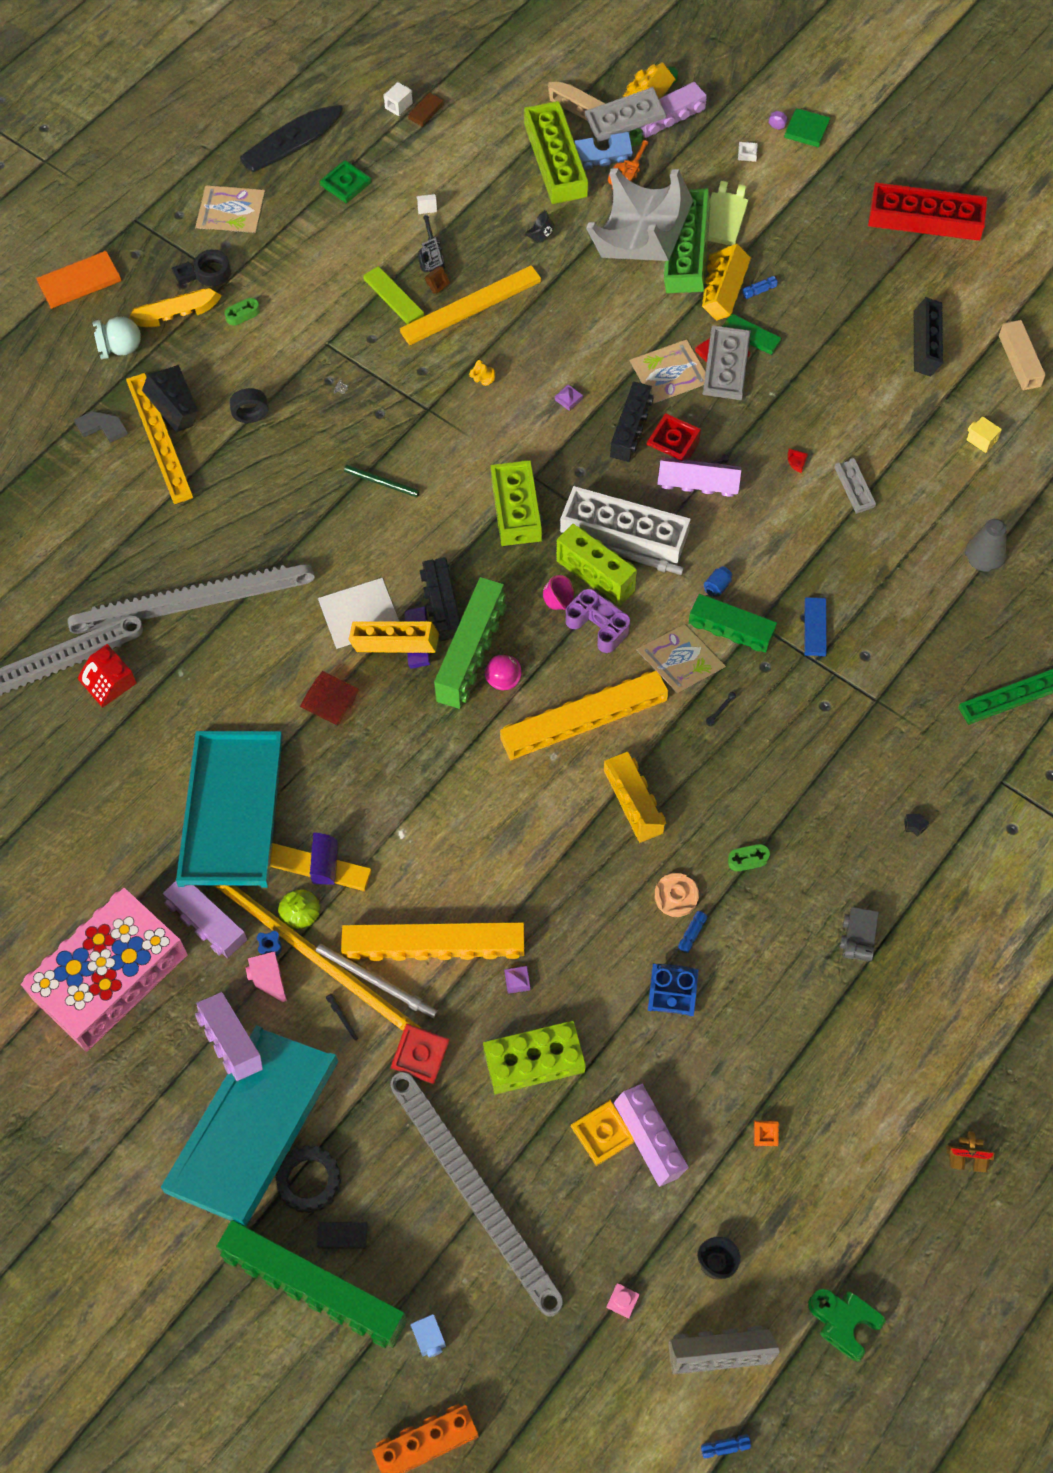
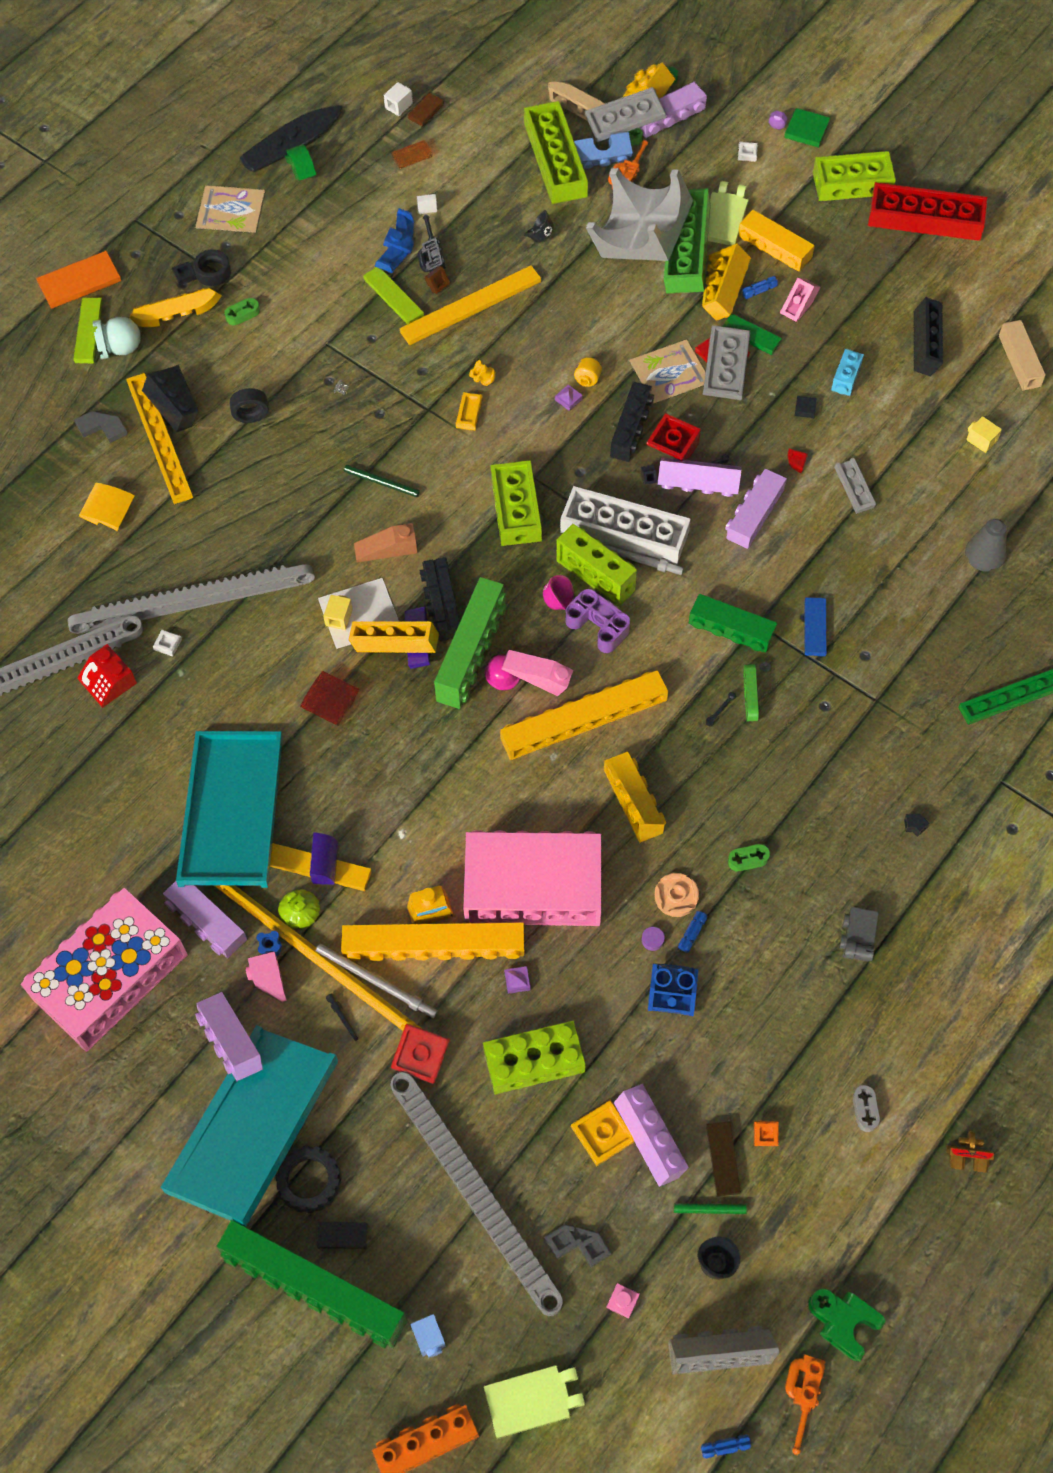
green tile [320,160,372,204] -> none
tan sticker [636,624,726,693] -> none
blue brick [703,566,733,597] -> none
none -> lime tile [74,298,103,363]
none -> yellow slope [79,483,135,531]
none -> white tile [153,630,182,656]
none -> green brick [285,144,316,181]
none -> light yellow brick [323,595,353,630]
none -> nougat slope [354,523,417,562]
none -> blue plate [375,208,414,273]
none -> clear orange tile [391,140,432,169]
none -> yellow torso [407,886,454,924]
none -> yellow tile [456,392,483,431]
none -> bright pink brick [464,830,601,926]
none -> yellowish green tile [484,1366,585,1439]
none -> bright pink slope [502,650,573,696]
none -> dark grey tile [545,1224,612,1268]
none -> yellow head [574,357,602,387]
none -> black piece [641,465,658,485]
none -> medium lavender tile [642,927,664,951]
none -> green bar [674,1203,747,1214]
none -> dark brown tile [706,1122,741,1197]
none -> lavender brick [725,469,787,549]
none -> yellow brick [738,210,815,272]
none -> bright green beam [743,664,758,721]
none -> bright pink slope [780,278,820,322]
none -> orange piece [785,1355,825,1455]
none -> black tile [794,396,817,419]
none -> lime brick [813,151,896,201]
none -> medium azure brick [831,349,864,396]
none -> light grey beam [853,1085,880,1132]

